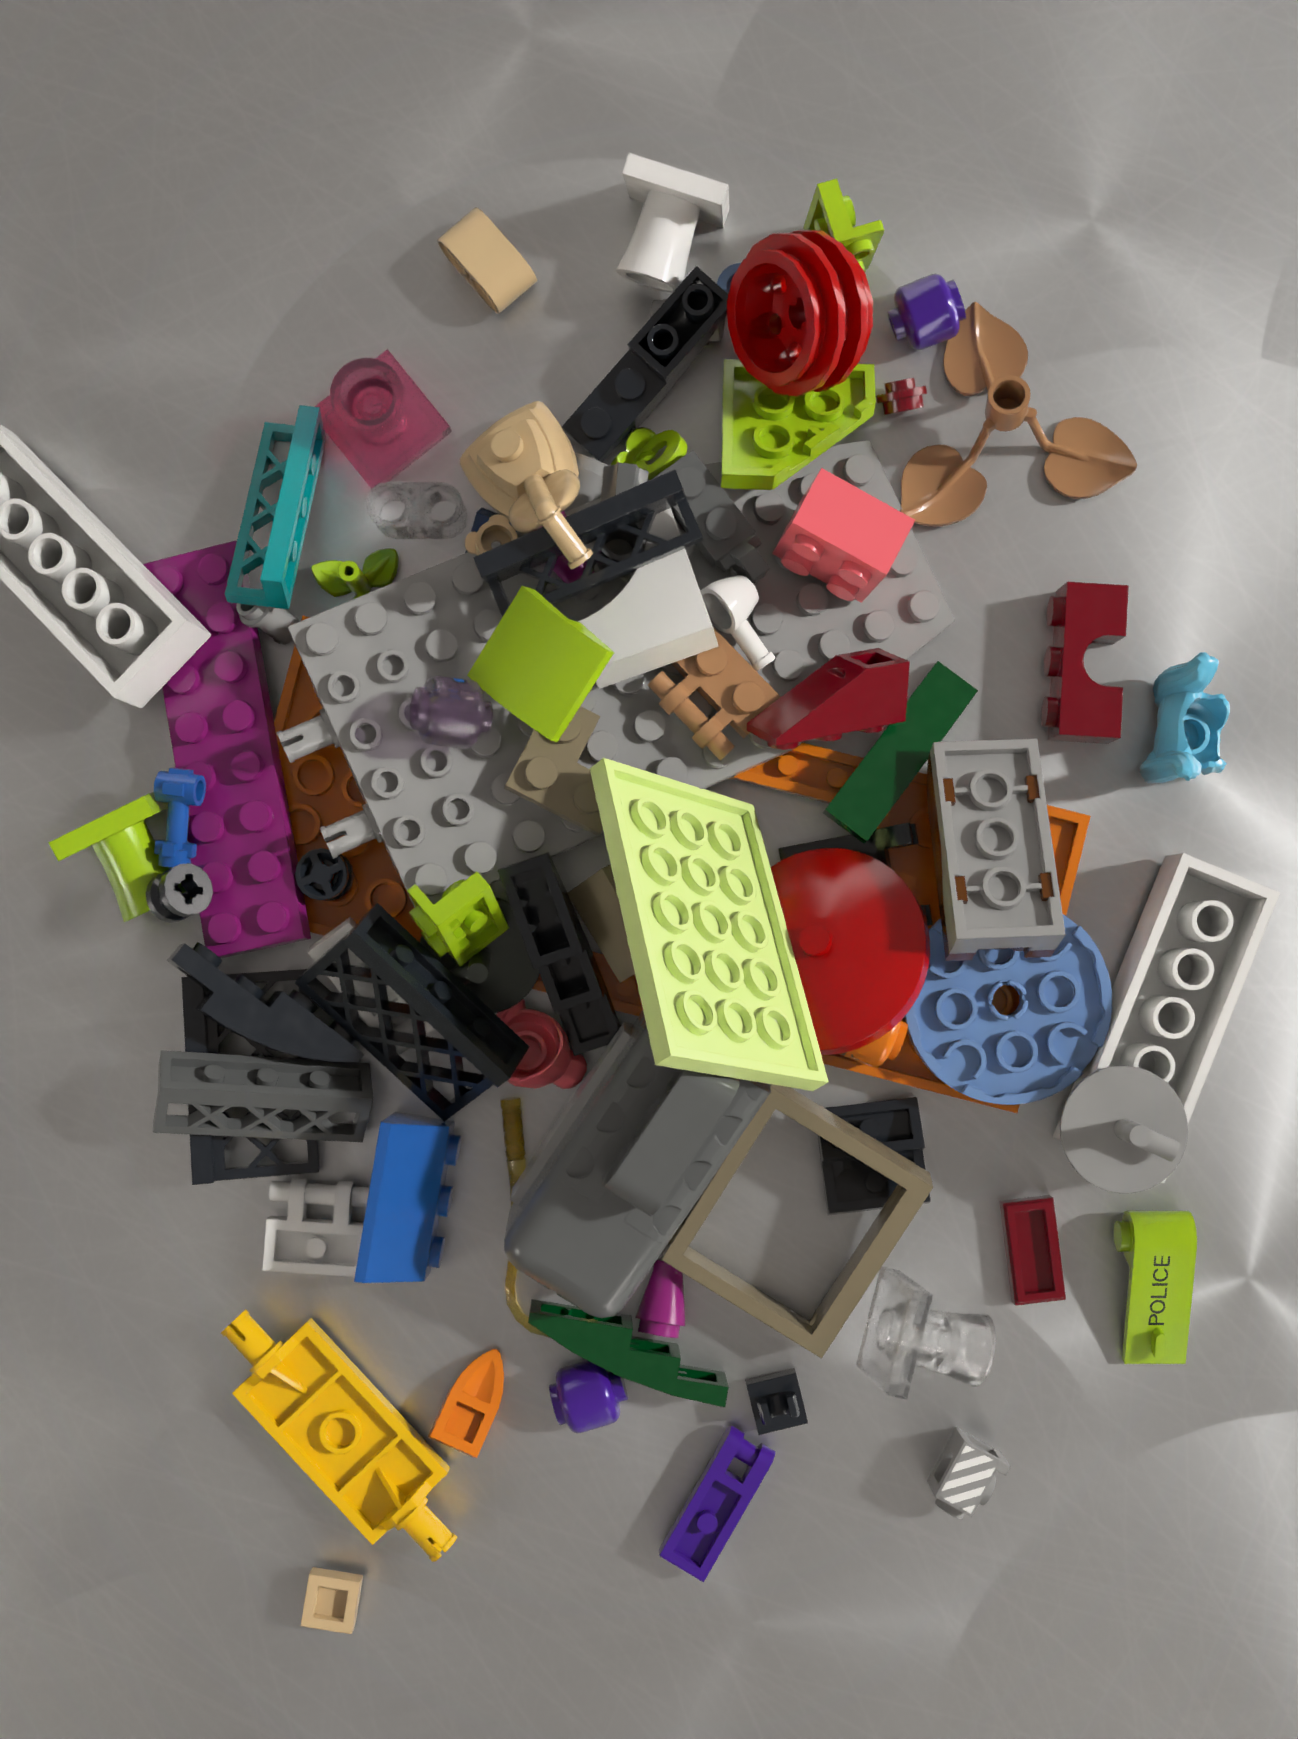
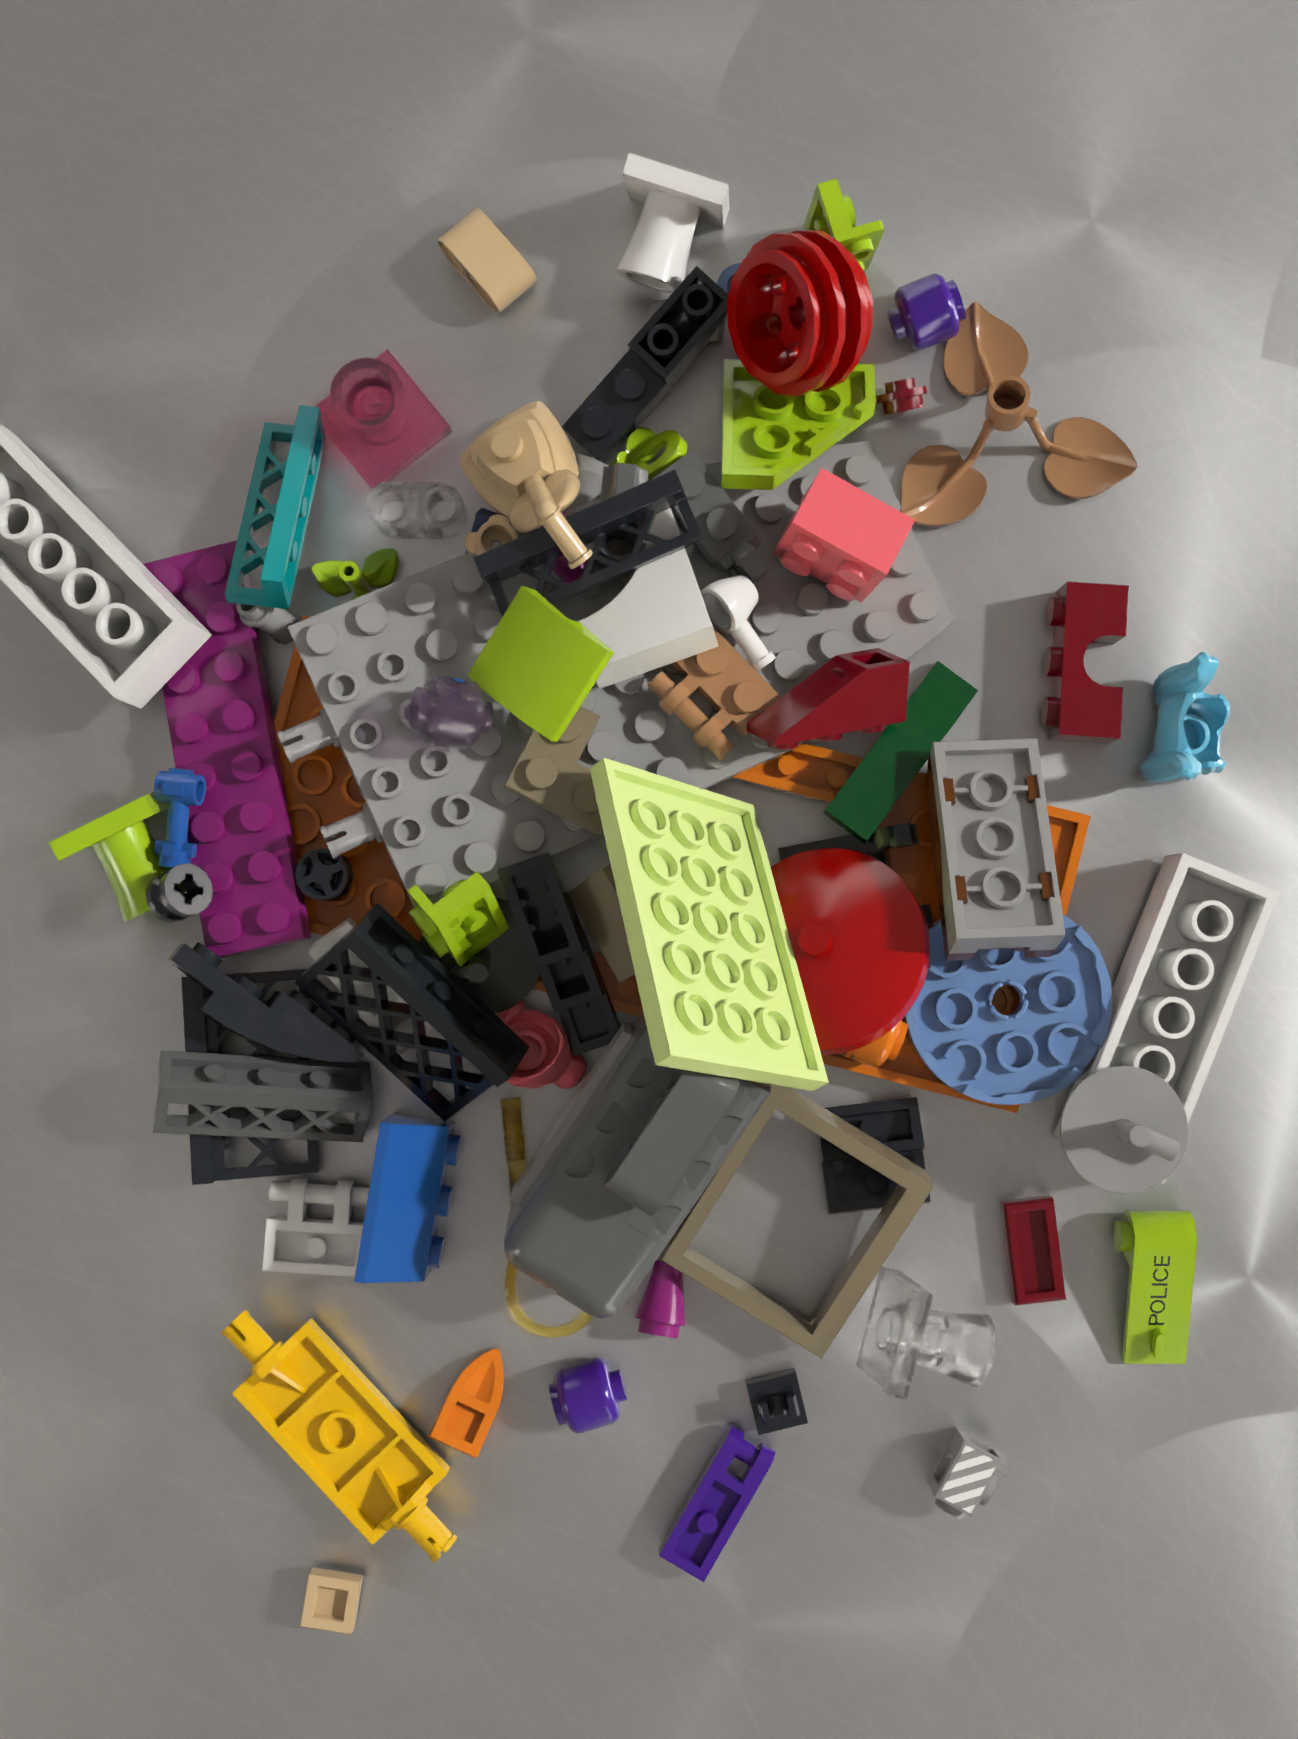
dark green slope [528,1299,729,1408] -> none

